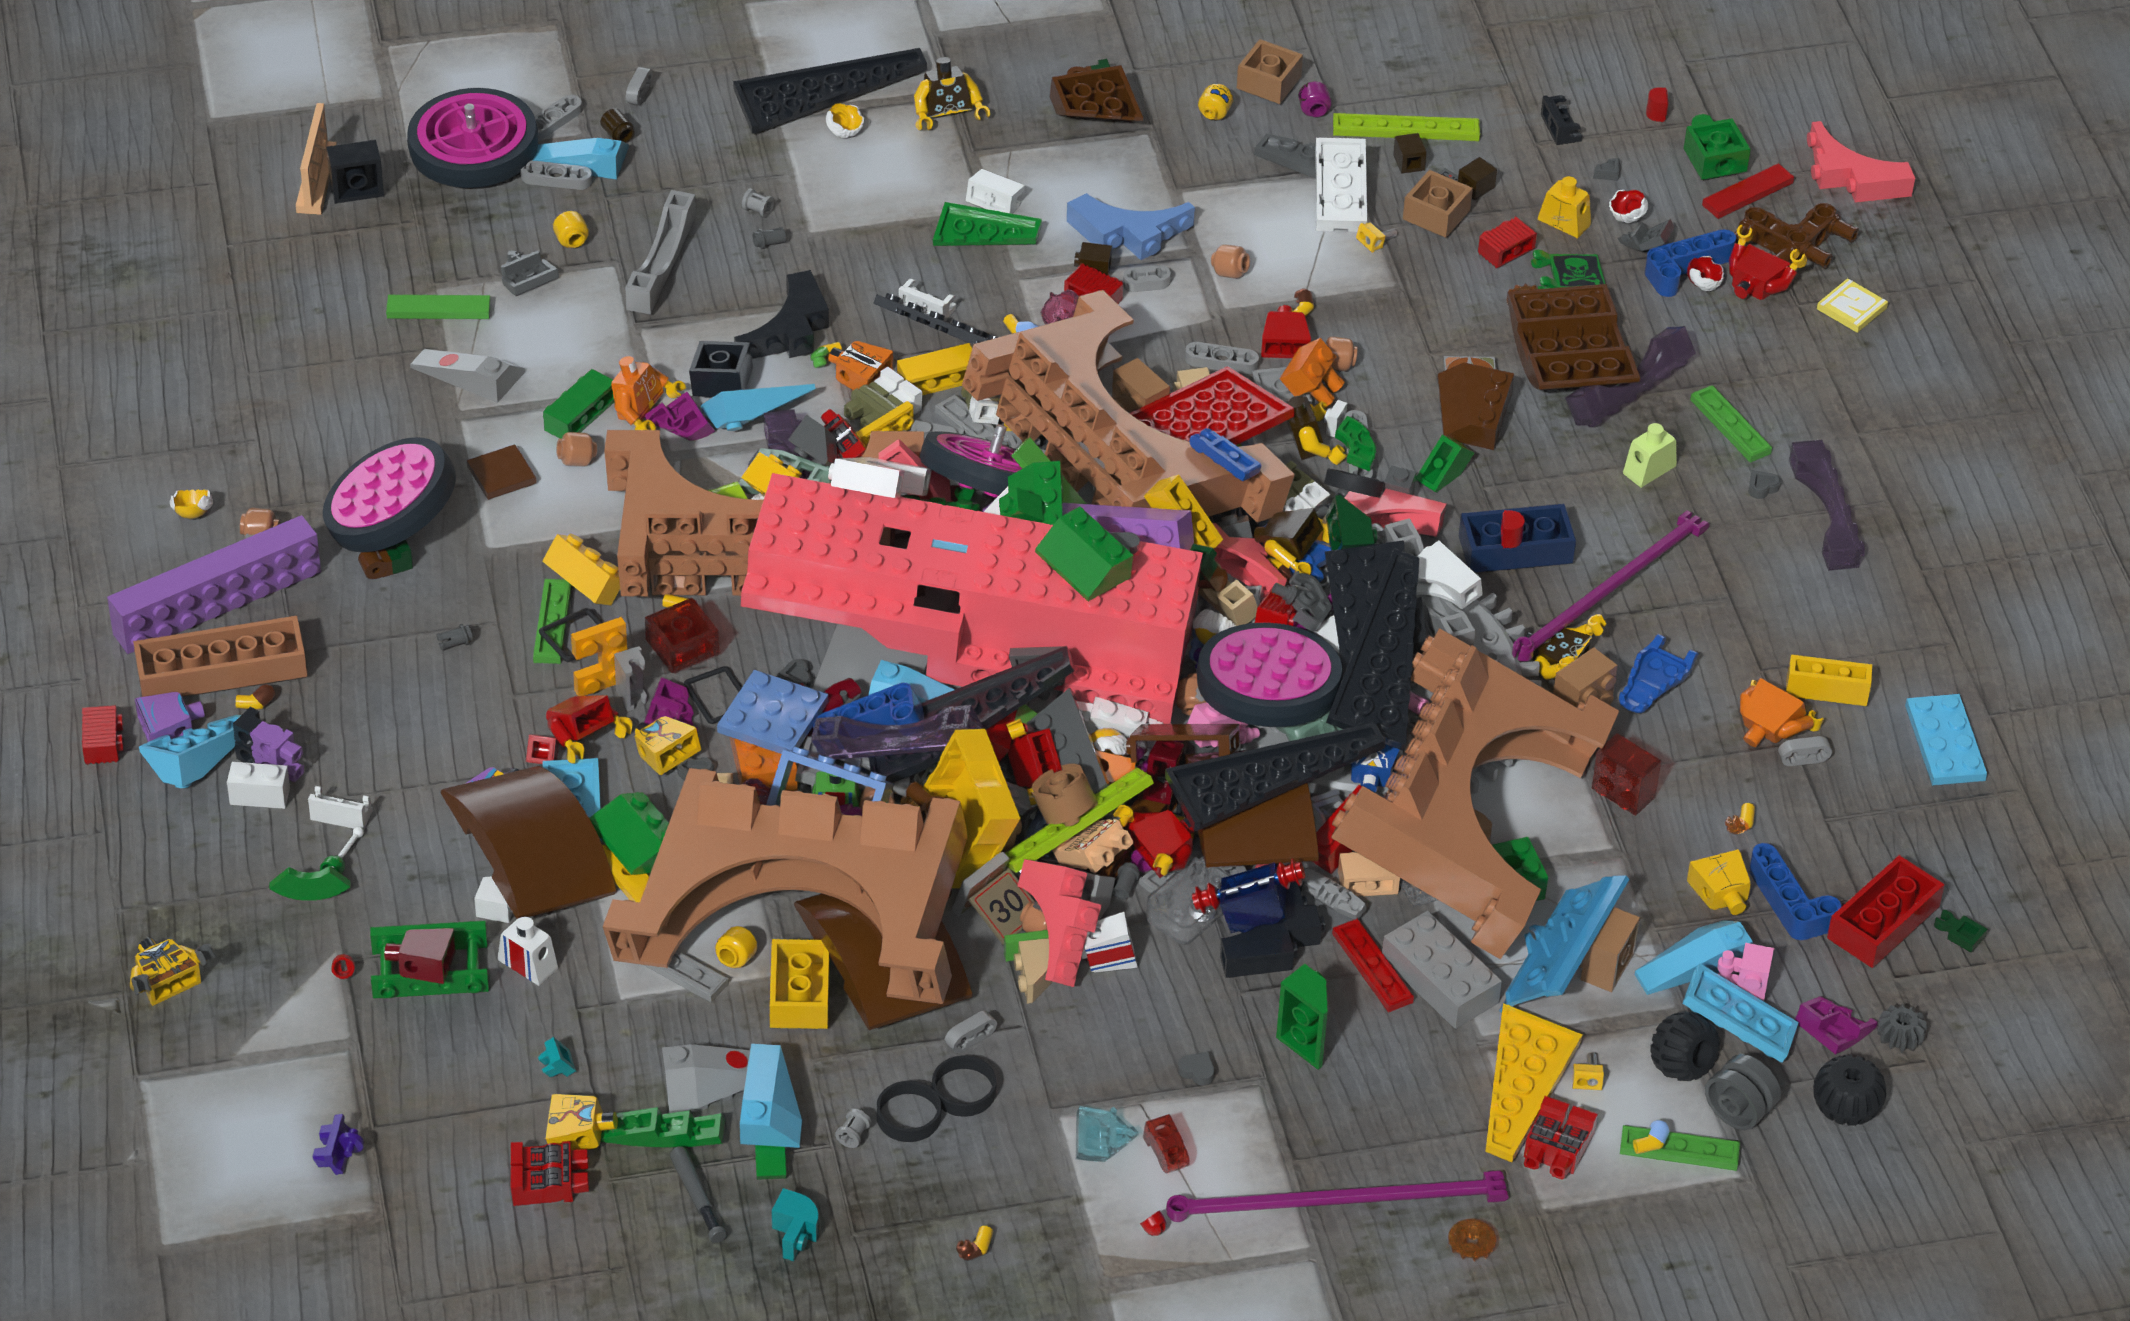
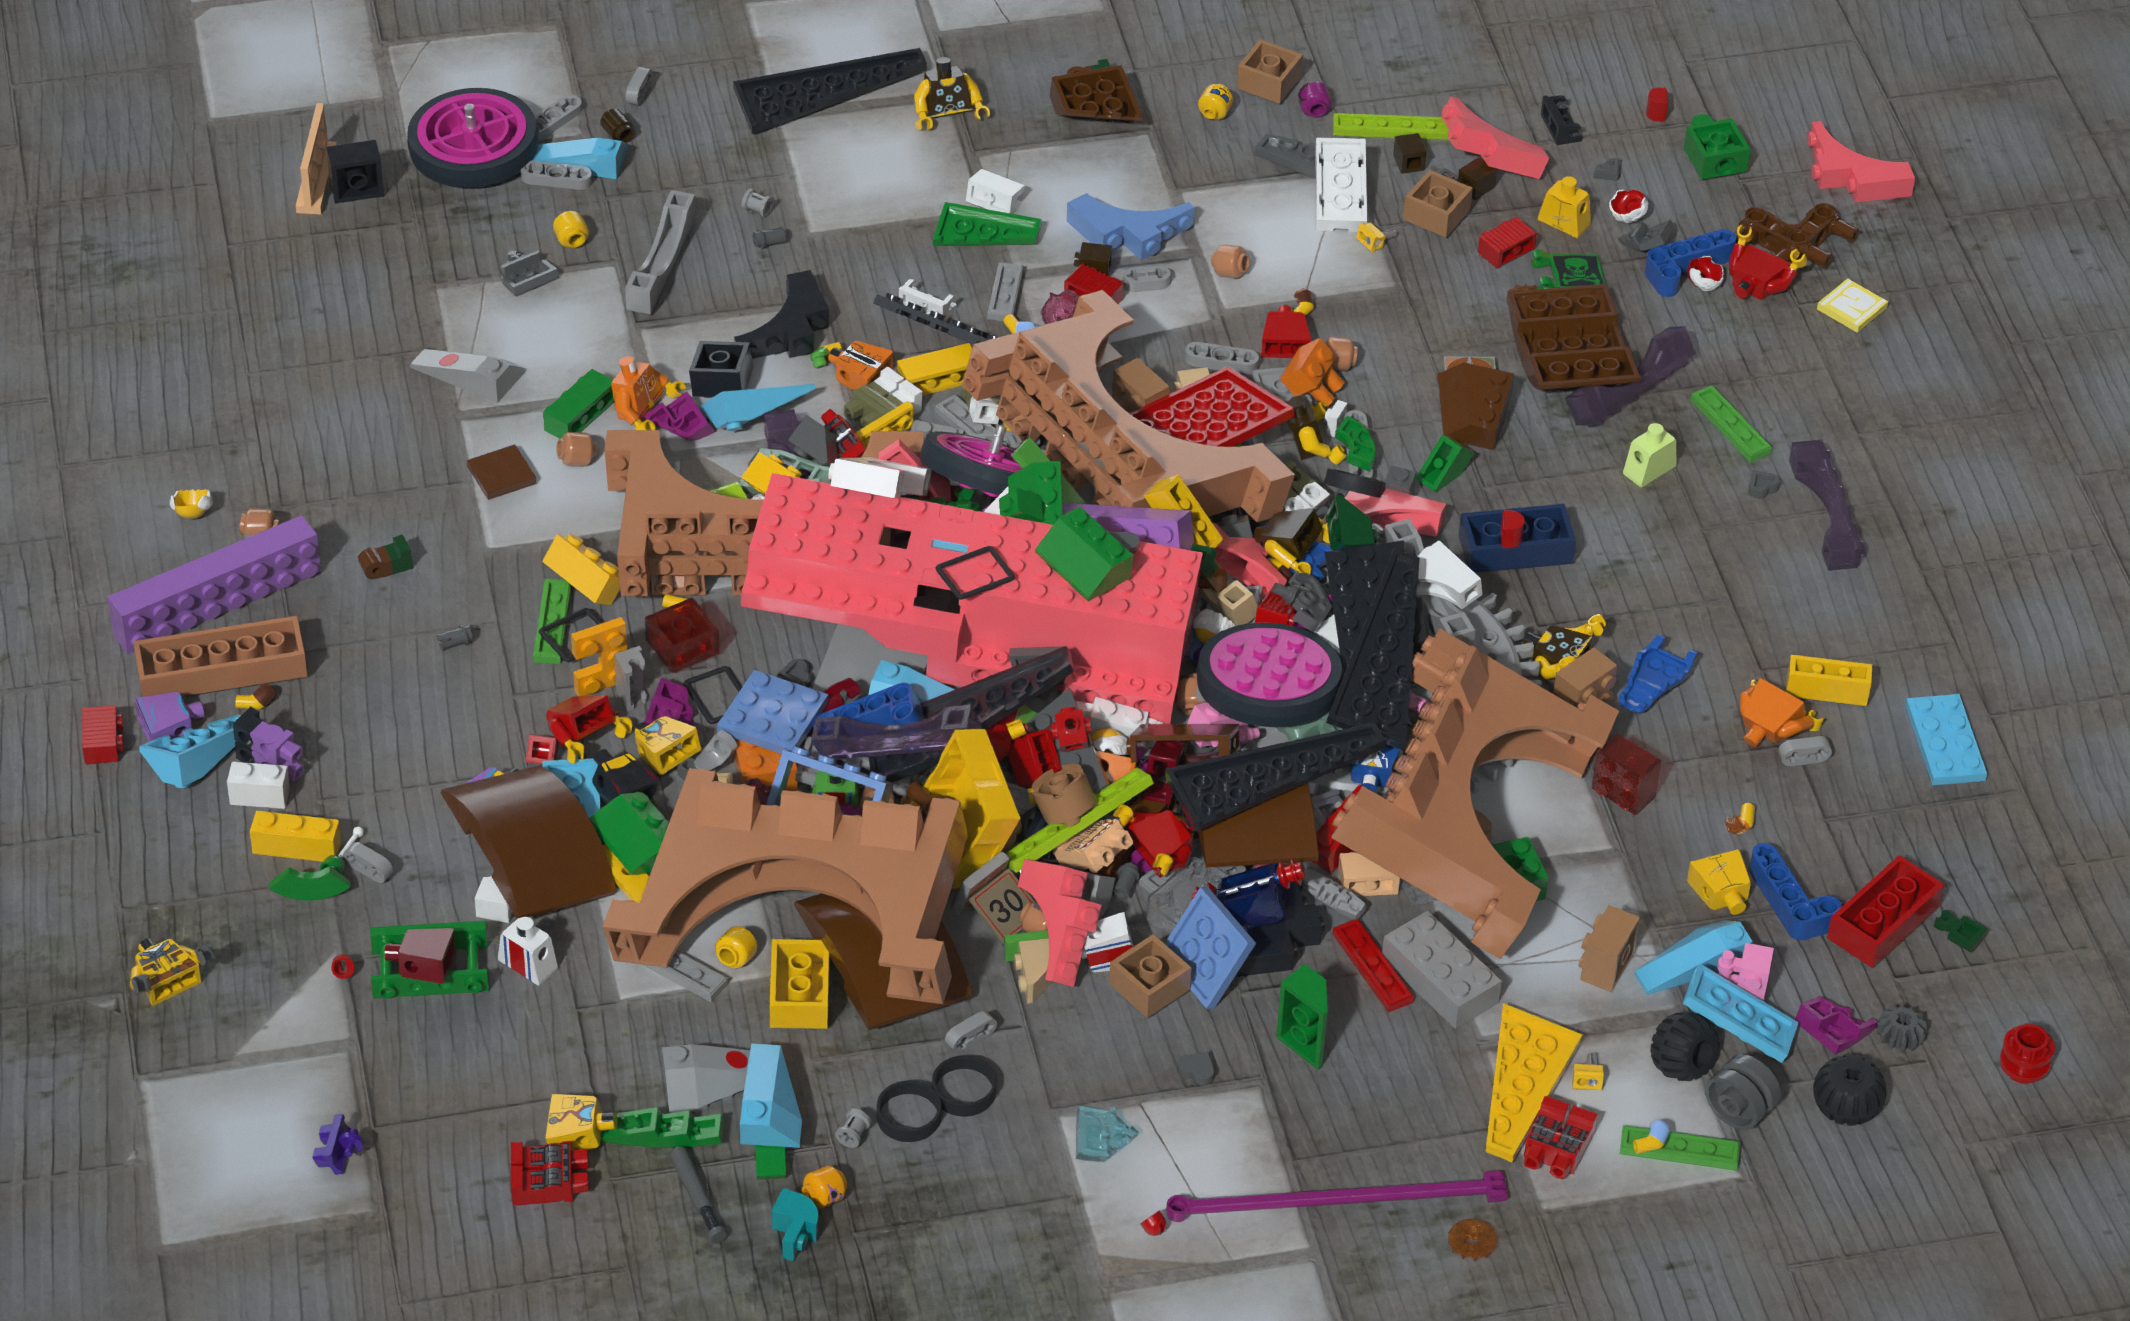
white hinge [308,786,373,830] -> none
wheel [323,437,456,552] -> none
bright green tile [386,295,490,319] -> none
teal tile [538,1037,576,1077] -> none
hair [826,104,864,138] -> none
arm [956,1226,993,1260] -> none
clear red leg [1143,1114,1190,1173] -> none
blue hinge [1189,428,1262,481] -> none
dark azure hinge [1499,875,1630,1013] -> none
magenta hinge [1511,510,1710,661] -> none
red tile [1702,163,1794,219] -> none
none -> yellow brick [250,811,342,862]
none -> light grey beam [343,842,394,883]
none -> black torso [592,749,660,805]
none -> light grey hair [694,730,737,771]
none -> light orange head [802,1165,847,1209]
none -> black piece [935,546,1015,600]
none -> light grey tile [987,262,1024,321]
none -> red brick [1050,707,1092,752]
none -> medium nougat brick [1109,934,1192,1018]
none -> medium blue plate [1165,887,1256,1009]
none -> coral arch [1441,96,1549,179]
none -> red piece [1999,1023,2055,1084]

